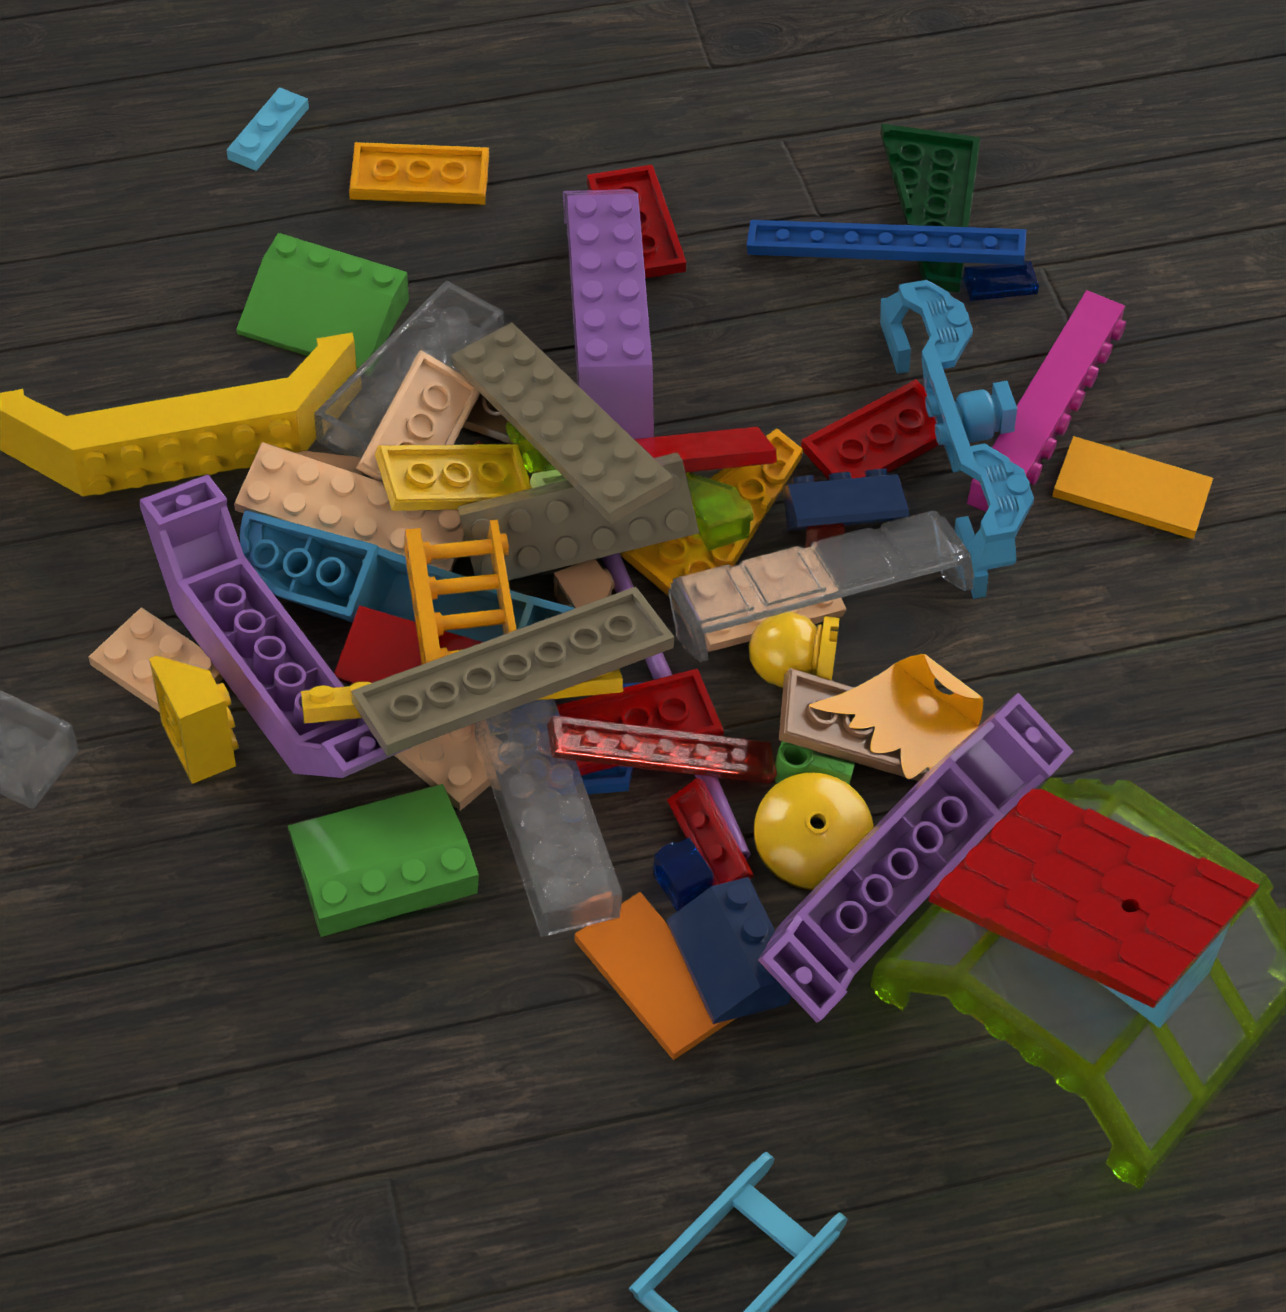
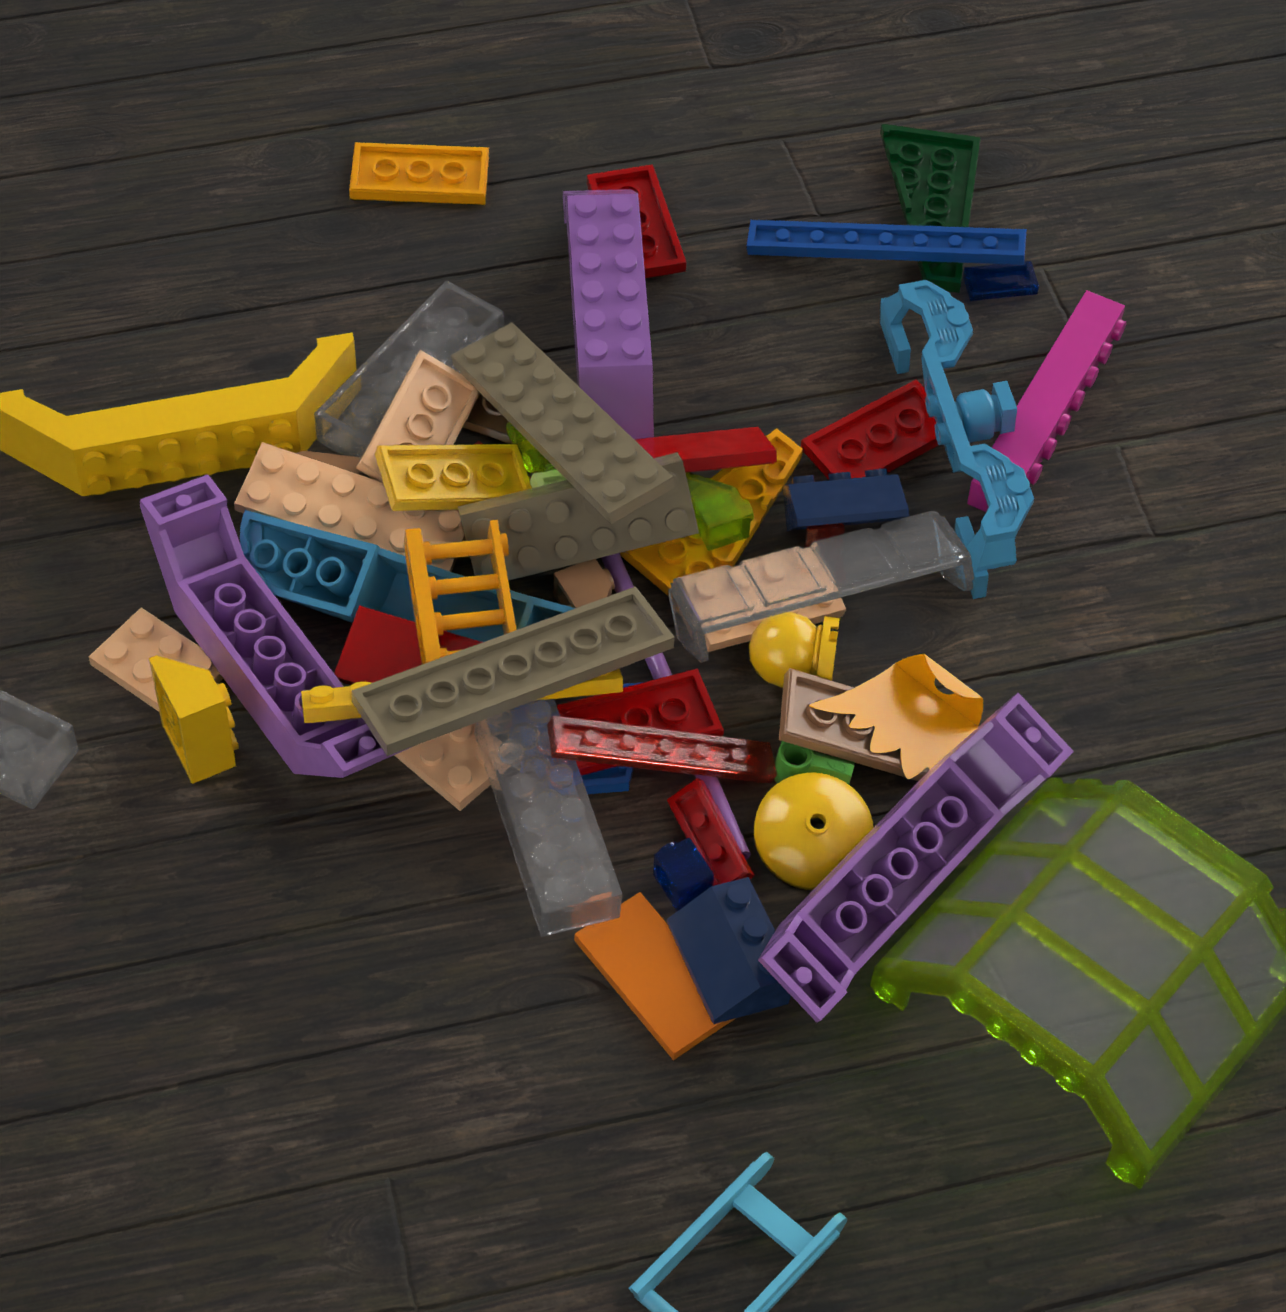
medium azure plate [227,87,309,171] -> none
bright green slope [236,233,409,374] -> none
bright green slope [288,784,479,937] -> none
red piece [928,788,1260,1028] -> none
light orange tile [1052,436,1213,539] -> none

